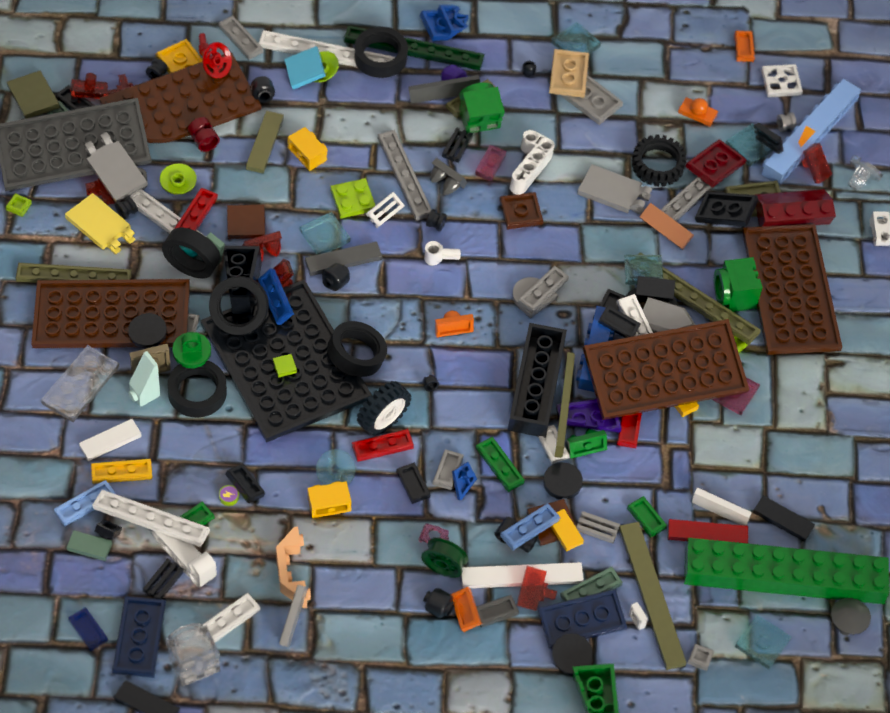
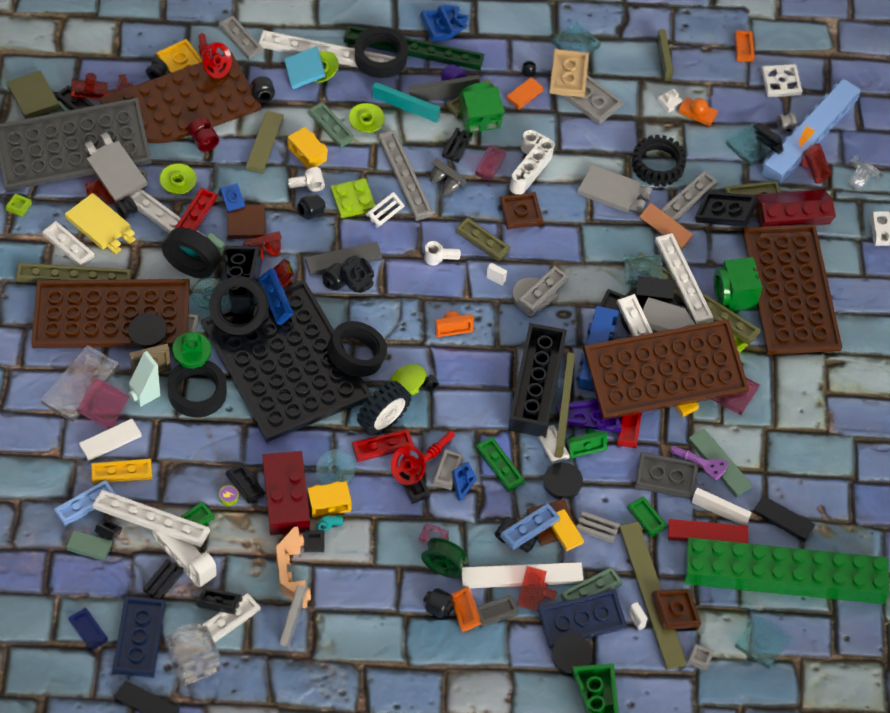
lime tile [273,354,297,378] -> none
clear light blue tile [300,212,351,255] -> none
black wheel [426,209,447,231] -> none
black tile [598,305,641,338] -> none
dark red tile [685,139,747,188] -> none
dark grey dish [830,598,871,636] -> none
none -> white tile [42,221,95,266]
none -> clear pink tile [77,377,130,429]
none -> clear light blue dish [192,277,230,310]
none -> black tile [196,587,242,615]
none -> blue bracket [218,183,245,212]
none -> dark red brick [262,451,310,536]
none -> white axle [288,167,325,192]
none -> black head [297,194,326,220]
none -> black plate [304,530,325,552]
none -> sand green tile [308,102,355,148]
none -> teal arm [316,515,343,533]
none -> black tile [341,255,374,293]
none -> lime dish [349,103,385,133]
none -> teal tile [372,82,440,123]
none -> lime dish [390,364,427,395]
none -> red dish [391,430,455,485]
none -> olive tile [455,217,510,262]
none -> white tile [486,263,507,286]
none -> orange tile [506,77,544,110]
none -> dark grey tile [635,452,699,500]
none -> reddish brown tile [651,589,701,630]
none -> white tile [655,233,714,325]
none -> olive tile [657,29,673,81]
none -> white tile [657,89,683,113]
none -> medium lavender piece [670,446,728,480]
none -> sand green tile [688,429,752,497]

